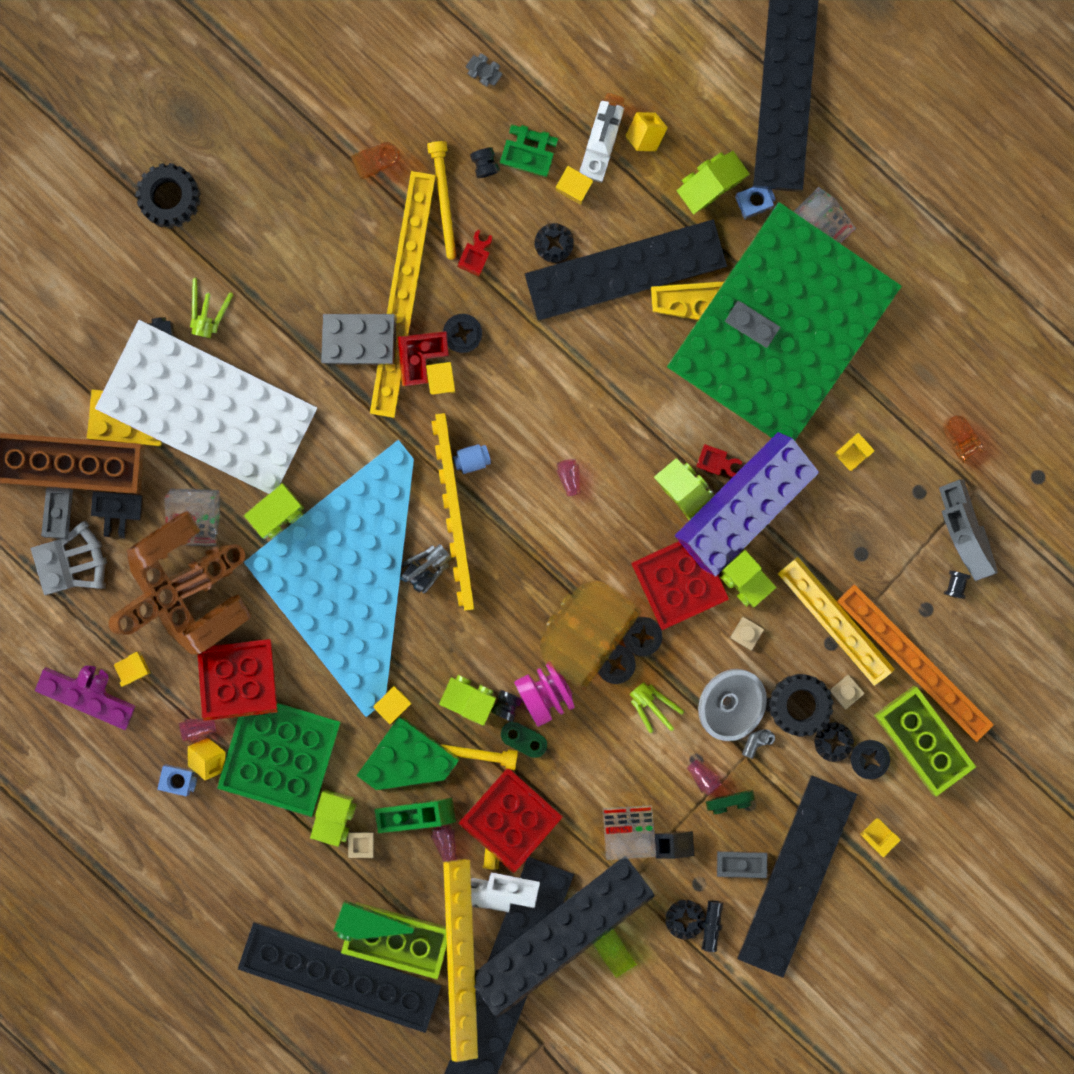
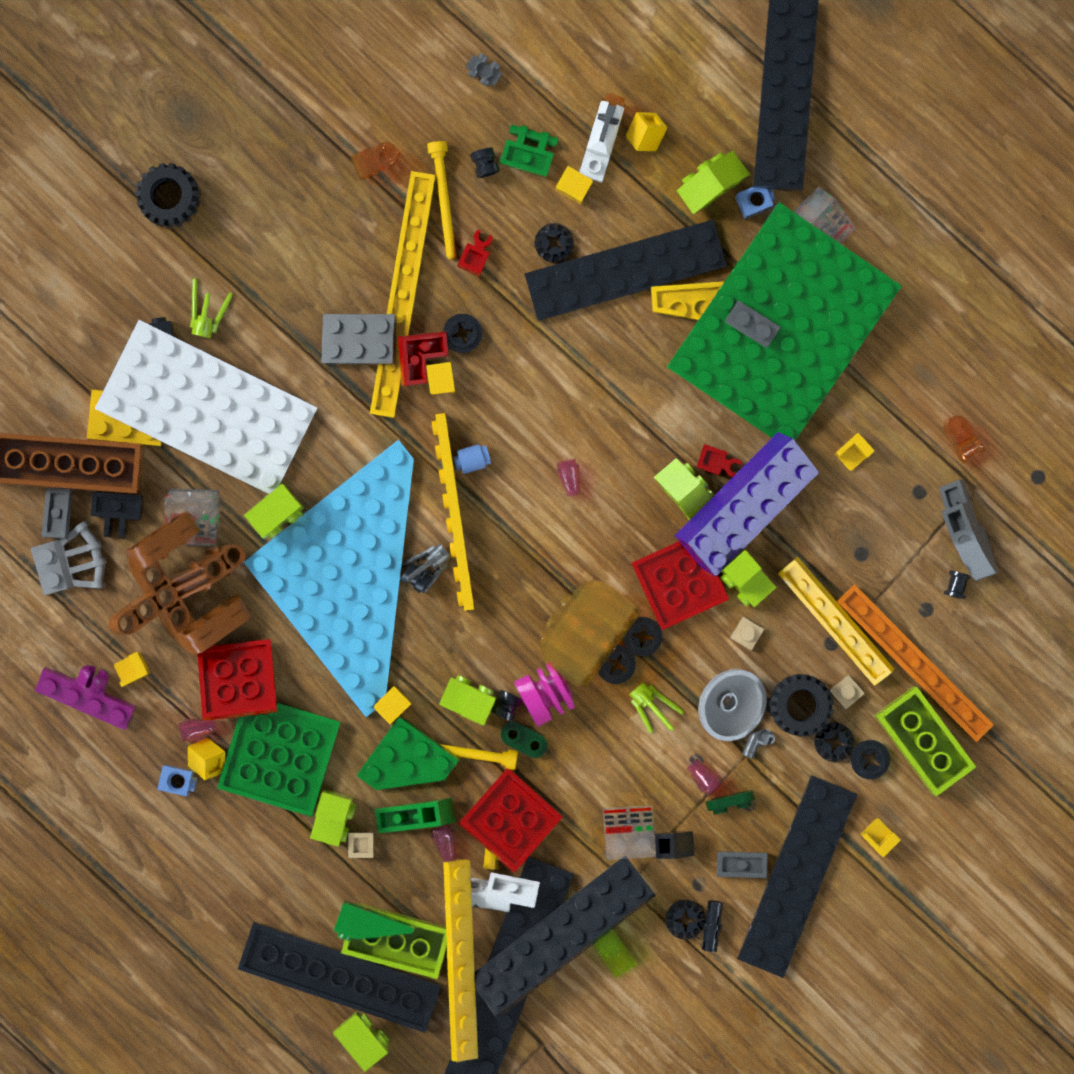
none -> lime brick [333,1011,390,1072]

